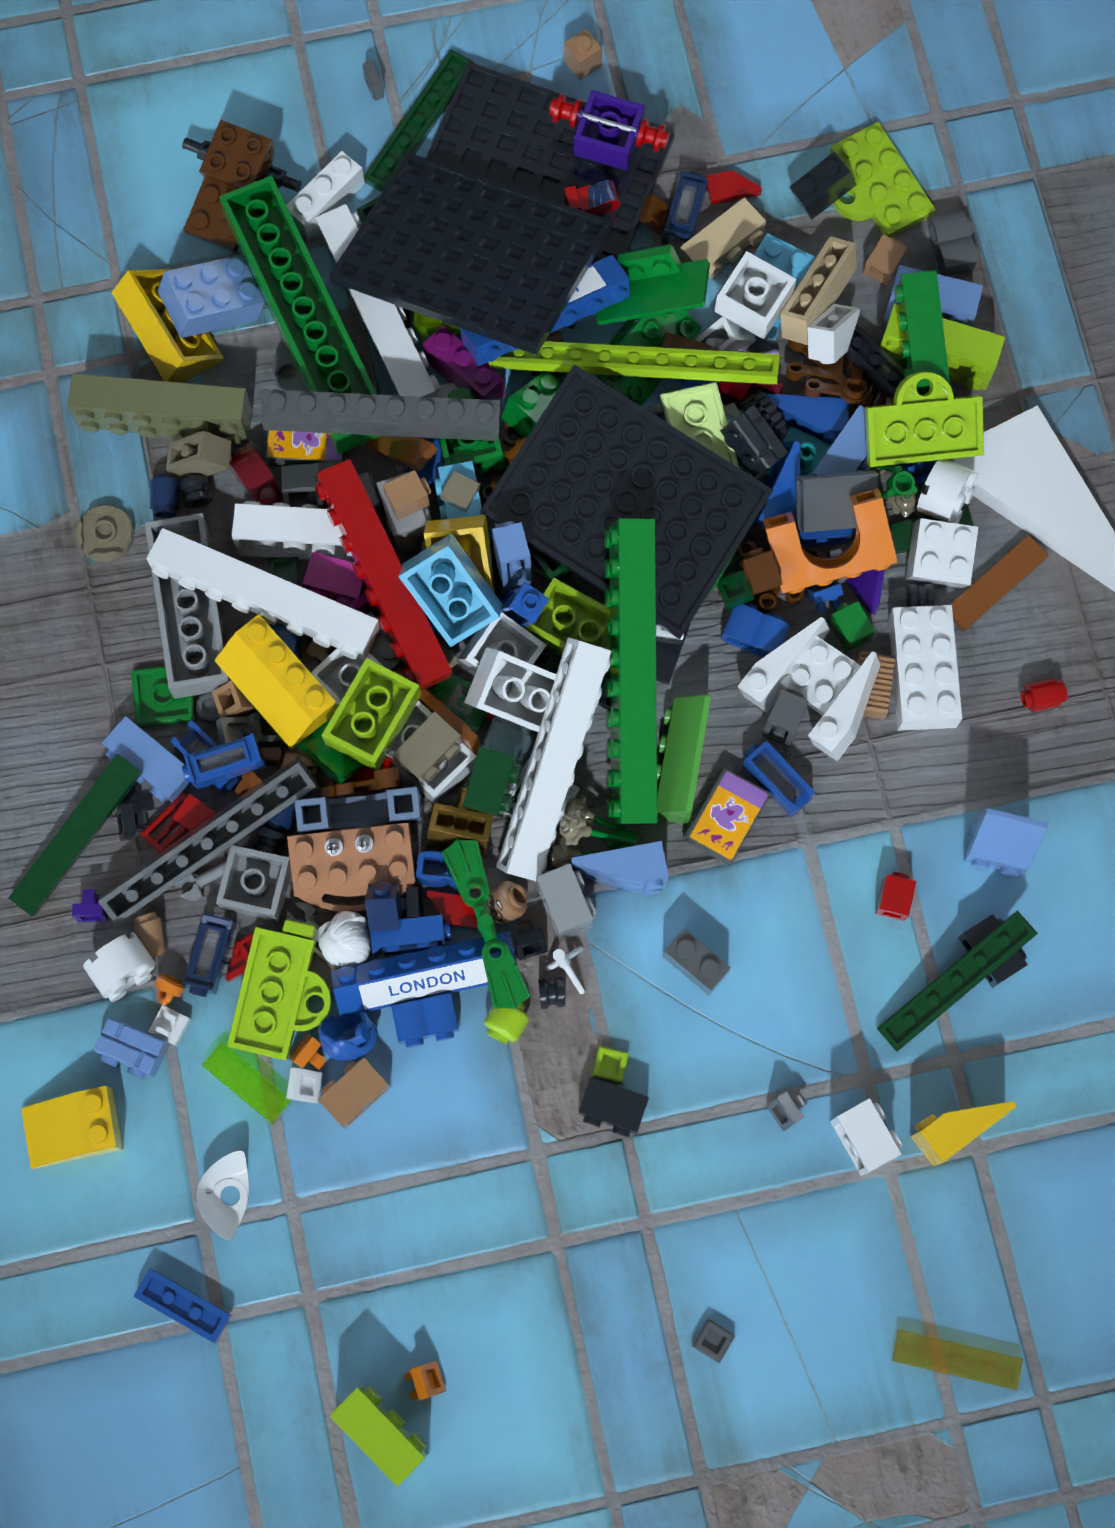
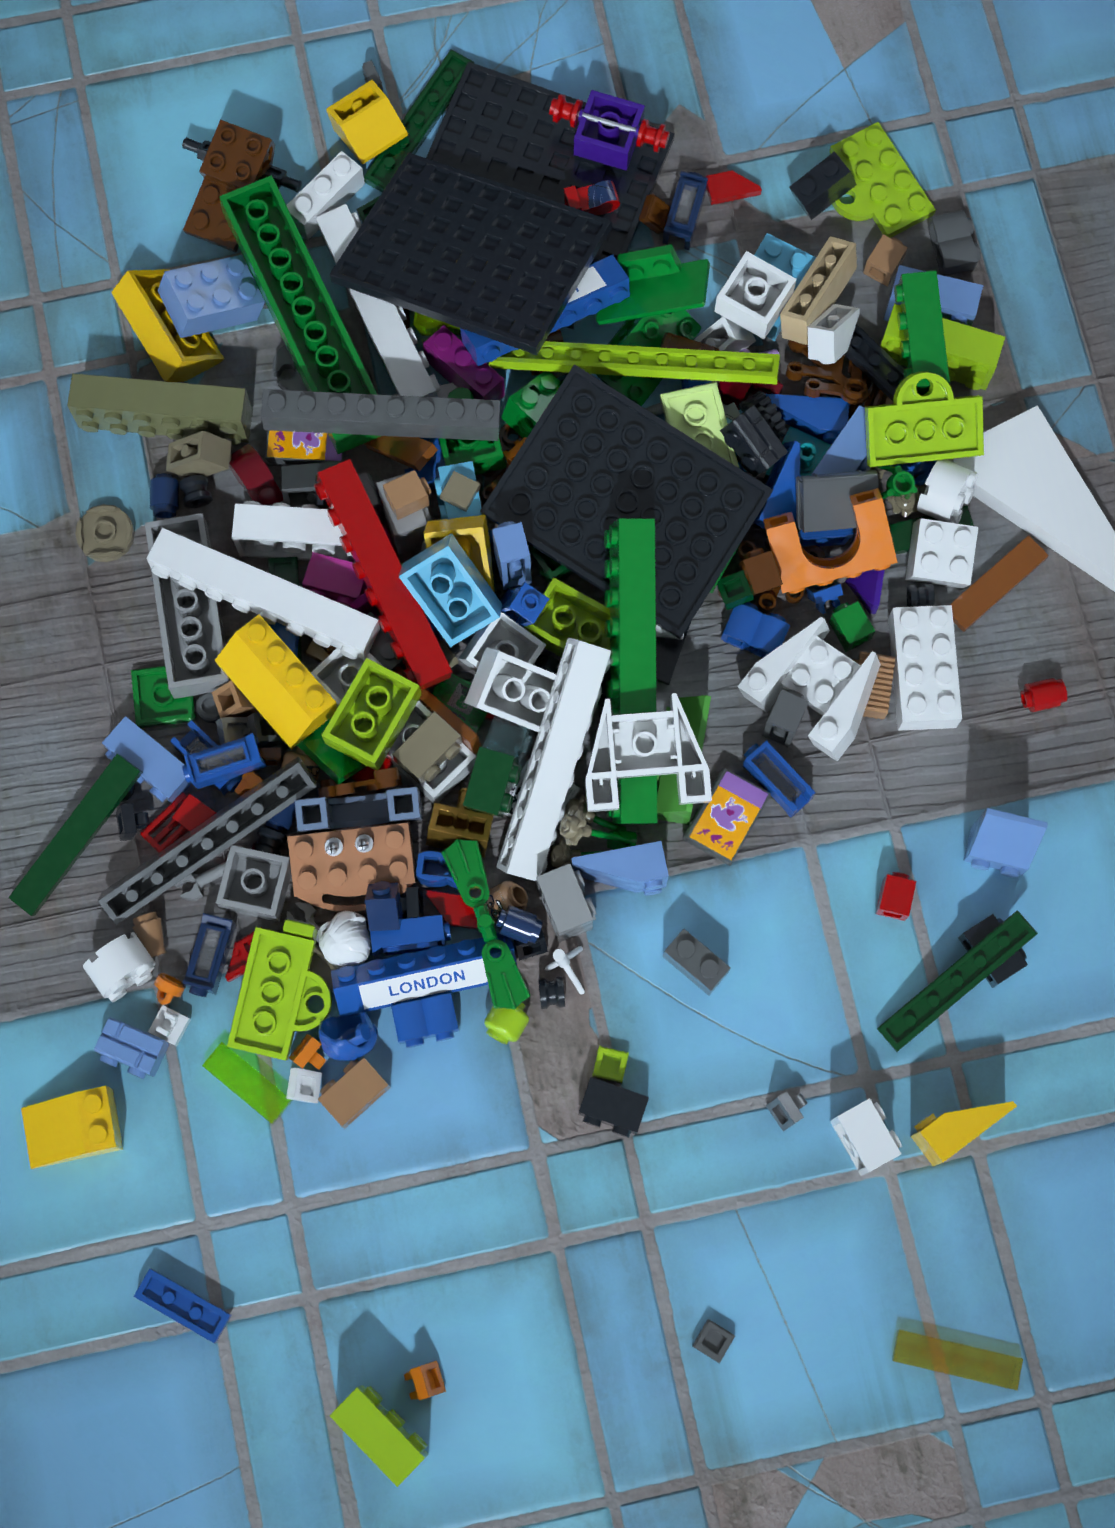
dark purple tile [72,889,108,923] -> none
white piece [196,1151,249,1241] -> none
medium nougat brick [564,29,602,81] -> none
tan brick [679,198,766,279] -> none
none -> yellow slope [326,79,408,165]
none -> dark blue brick [495,905,543,944]
none -> white wedge [585,693,712,812]

